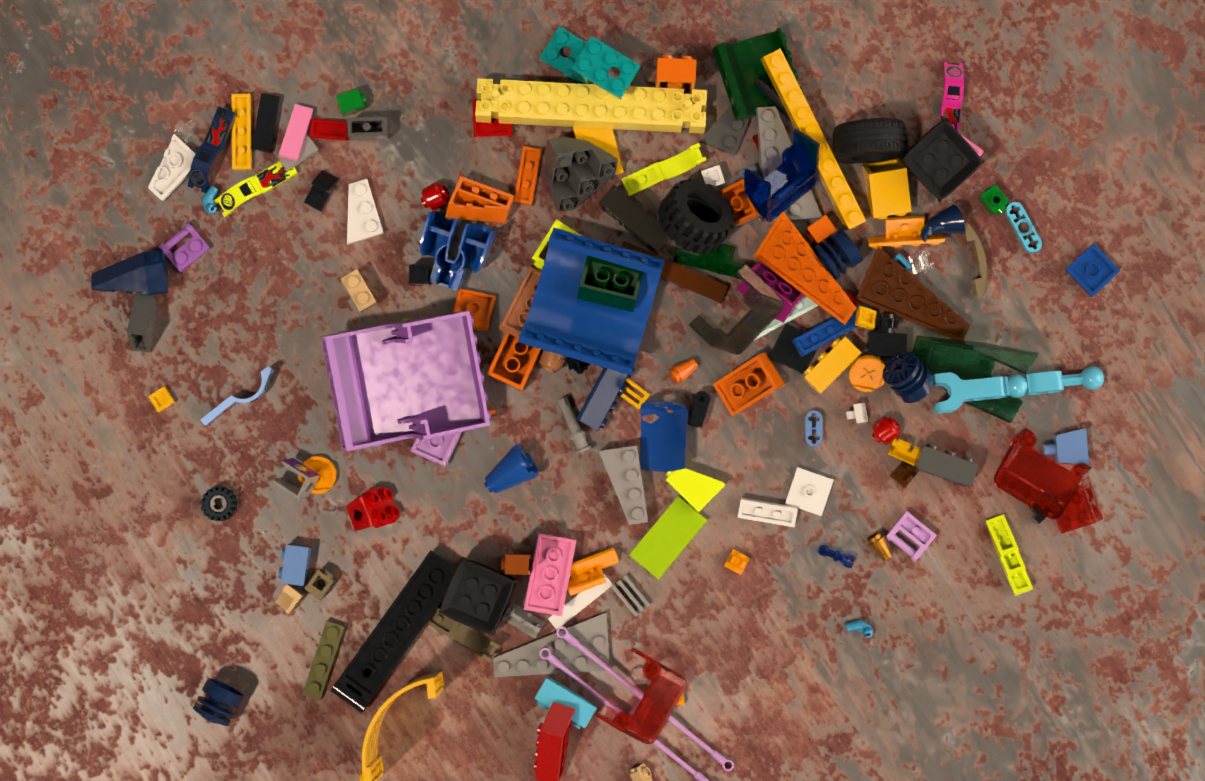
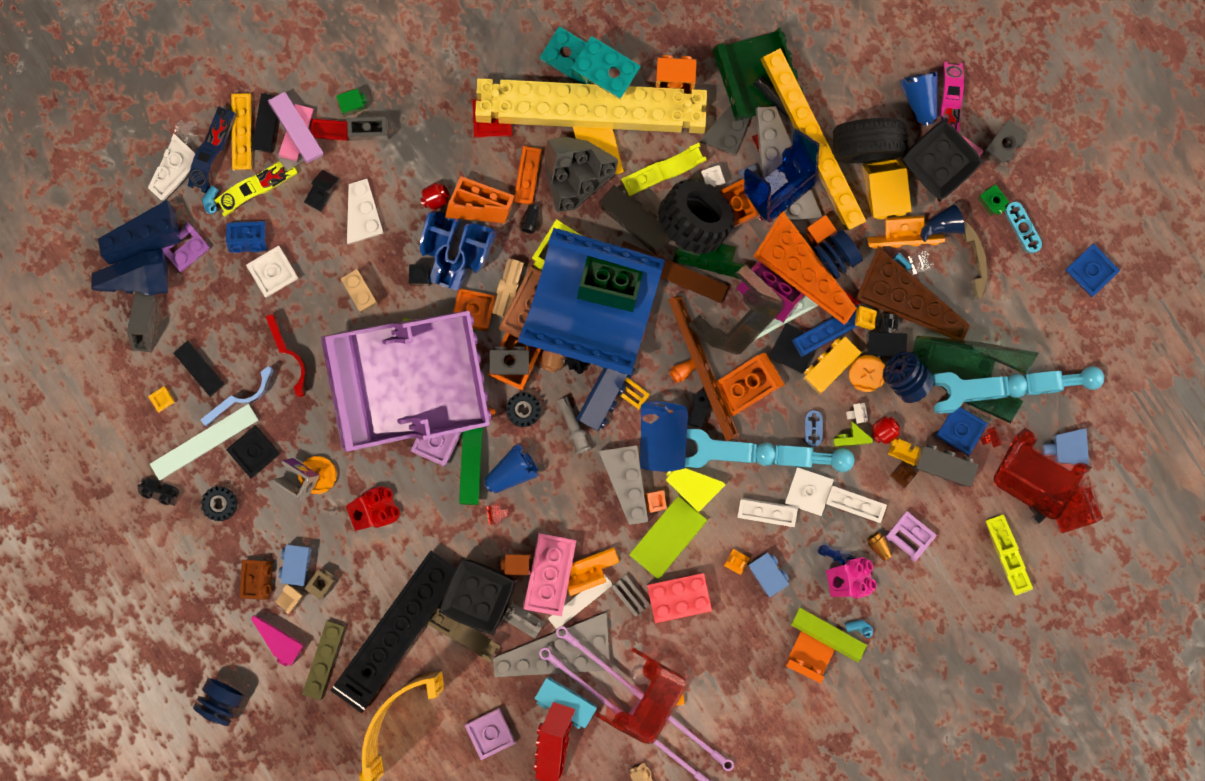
none -> dark blue wedge [98,200,181,265]
none -> black hinge [138,477,179,506]
none -> light aqua tile [150,404,259,481]
none -> black tile [173,341,225,397]
none -> blue bracket [226,221,267,253]
none -> black tile [226,425,281,479]
none -> dark orange bracket [240,560,273,600]
none -> white plate [246,246,299,298]
none -> dark pink slope [251,615,305,667]
none -> red piece [266,314,307,398]
none -> lavender tile [268,92,323,164]
none -> green slope [459,427,483,505]
none -> lavender plate [464,708,516,760]
none -> clear red tile [486,504,509,525]
none -> dark grey brick [490,347,529,375]
none -> tan piece [492,259,524,318]
none -> black bush [506,392,541,427]
none -> black cone [519,204,539,234]
none -> orange plate [644,490,667,513]
none -> coral brick [647,573,712,623]
none -> dark orange tile [668,296,739,441]
none -> medium azure piece [685,429,855,472]
none -> medium blue brick [748,552,789,598]
none -> orange bracket [784,631,835,683]
none -> lime tile [791,608,867,663]
none -> white plate [826,486,887,523]
none -> dark pink piece [826,557,877,599]
none -> lime slope [832,422,873,447]
none -> blue cone [899,71,938,126]
none -> blue plate [935,407,989,457]
none -> clear red tile [980,426,1002,448]
none -> dark grey brick [983,119,1027,166]

